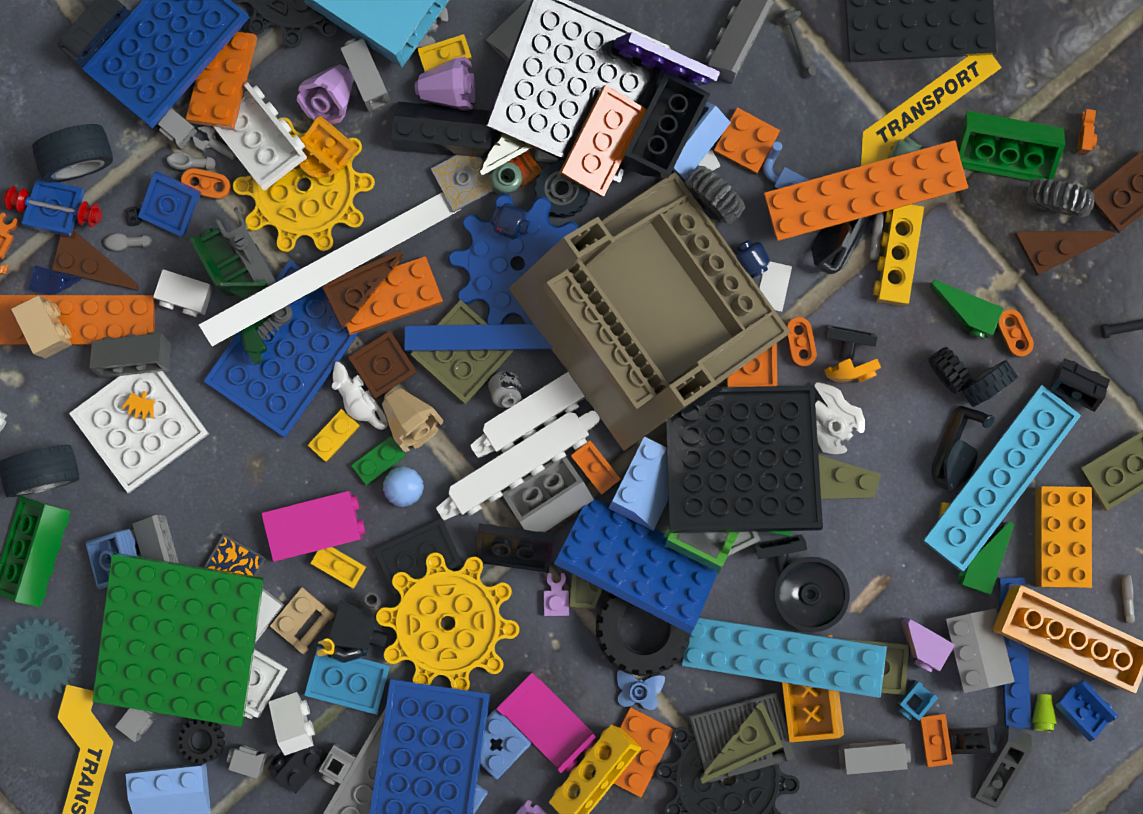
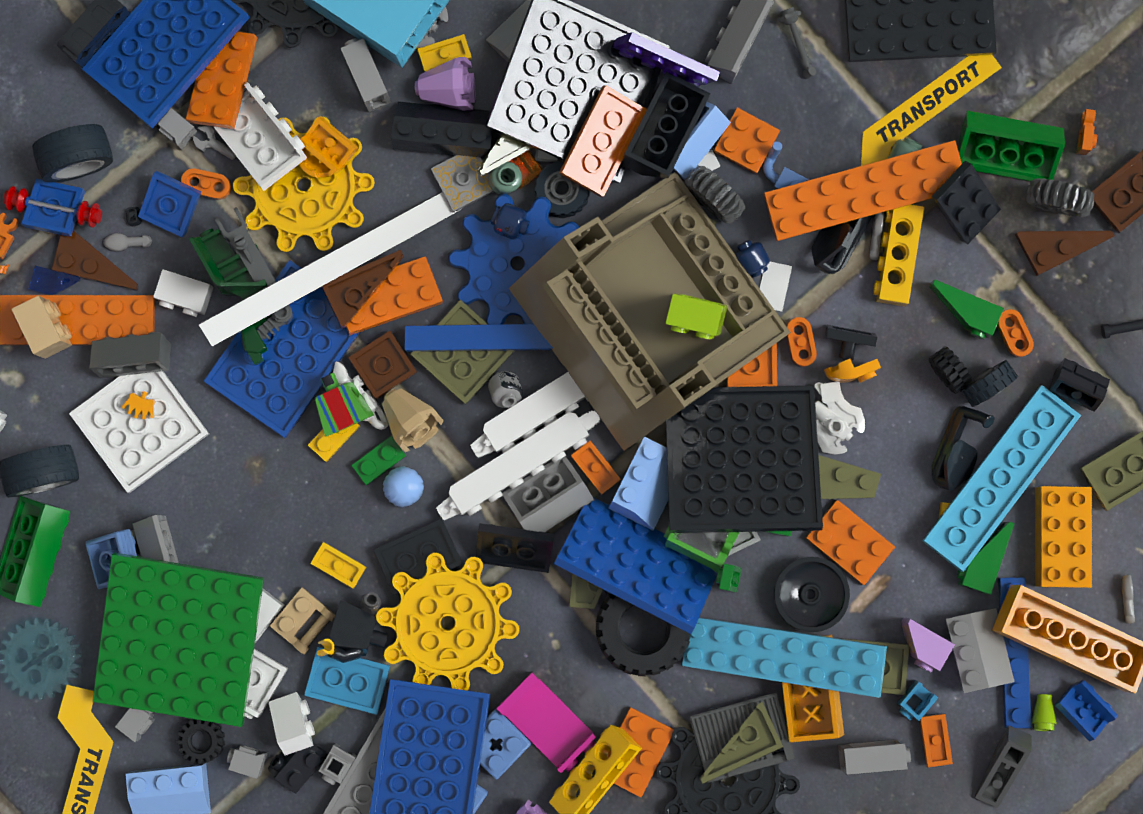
light grey piece [167,152,216,170] -> none
tile [204,534,267,576] -> none
dark pink panel [261,491,366,562] -> none
lavender cone [297,64,354,125] -> none
lavender plate [544,573,569,616] -> none
medium blue animal [617,670,665,710] -> none
black tile [753,534,807,572] -> none
black tile [948,726,997,755] -> none
none -> torso [315,373,374,437]
none -> lime brick [666,293,728,340]
none -> green plate [716,564,742,592]
none -> orange plate [806,499,895,585]
none -> white sticker [820,382,842,403]
none -> black plate [931,161,1001,245]

